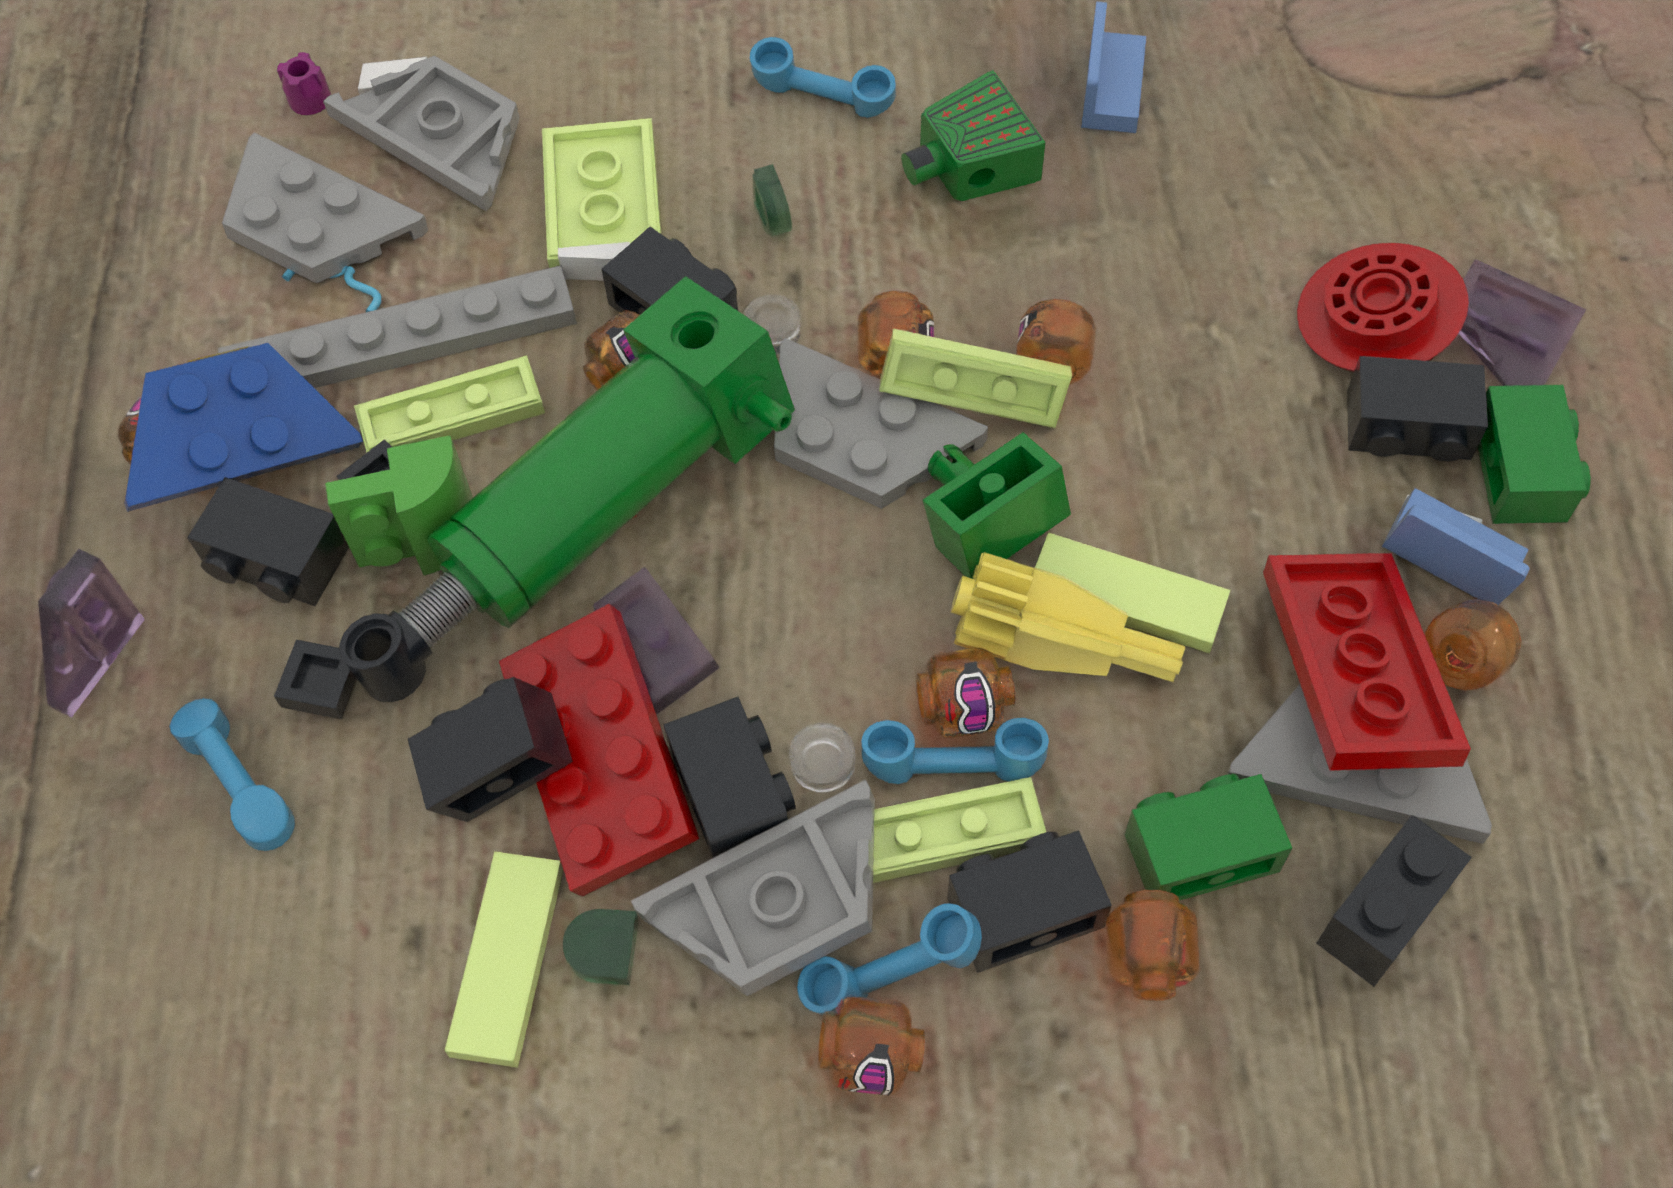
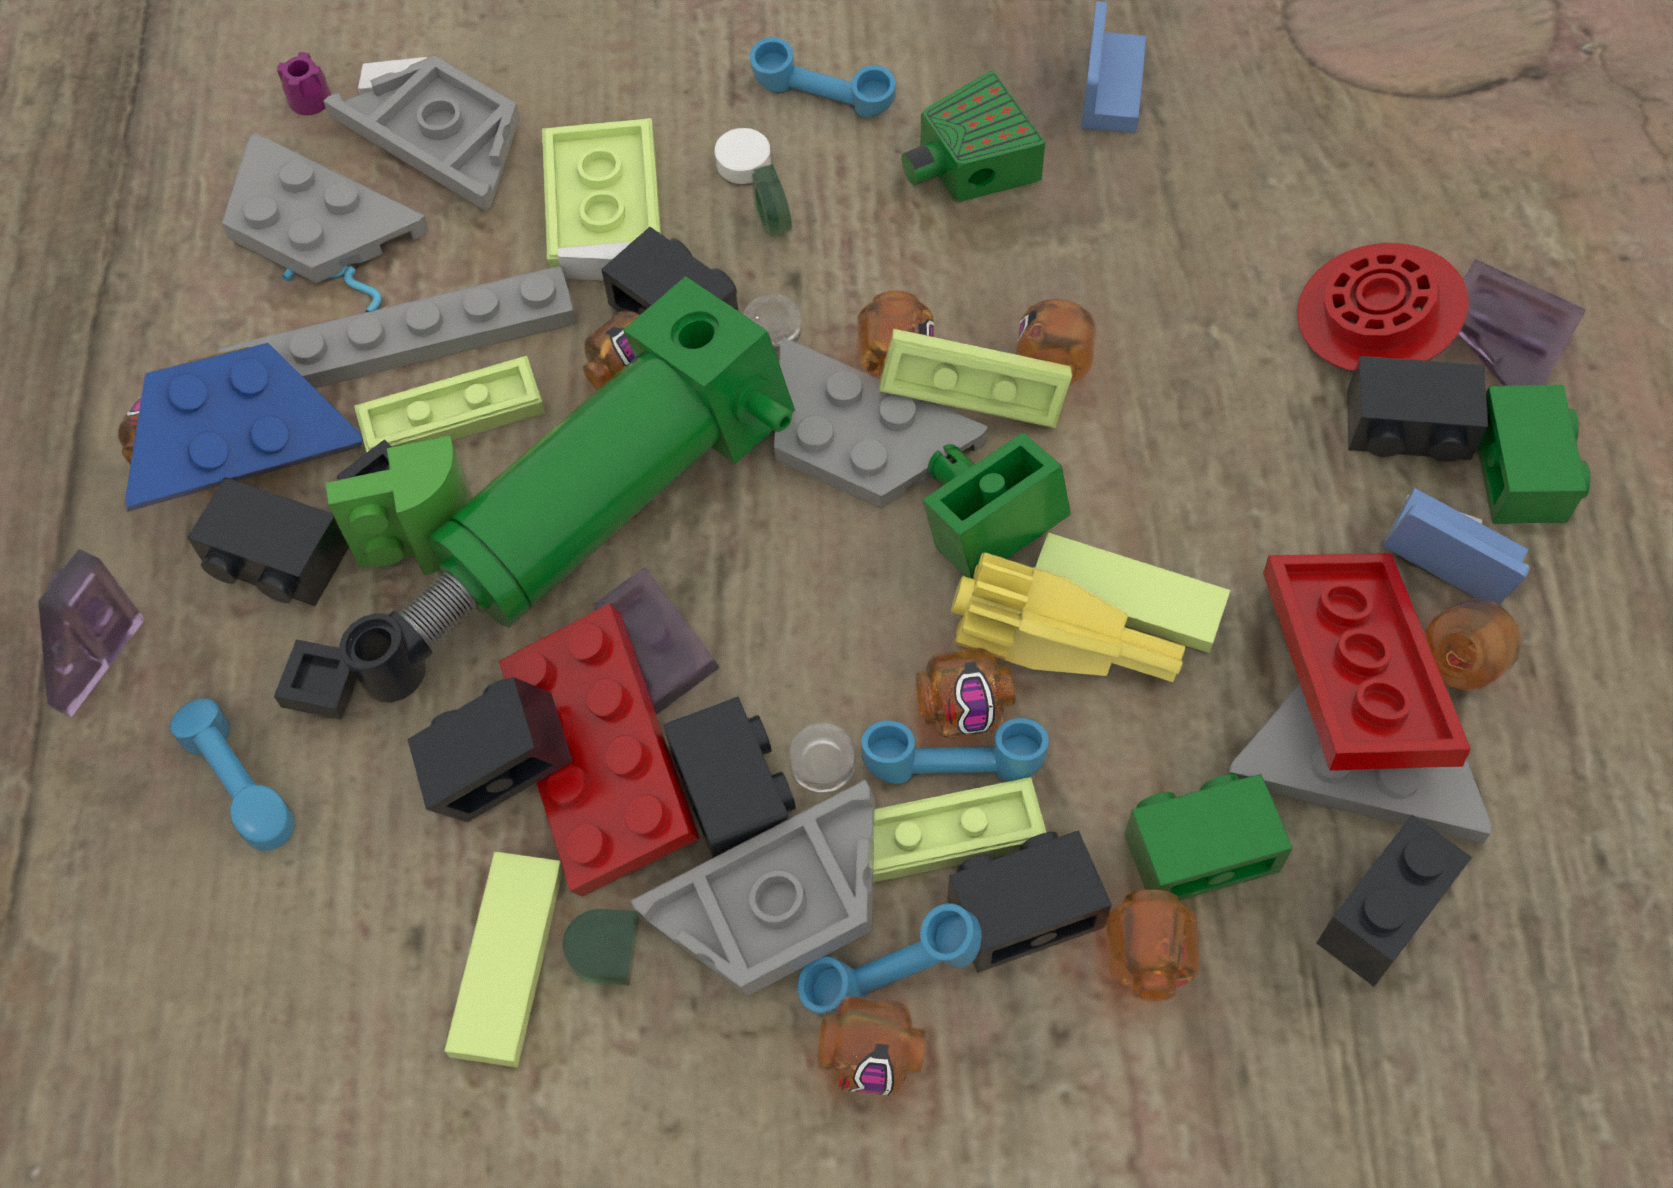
none -> white tile [714,128,771,184]

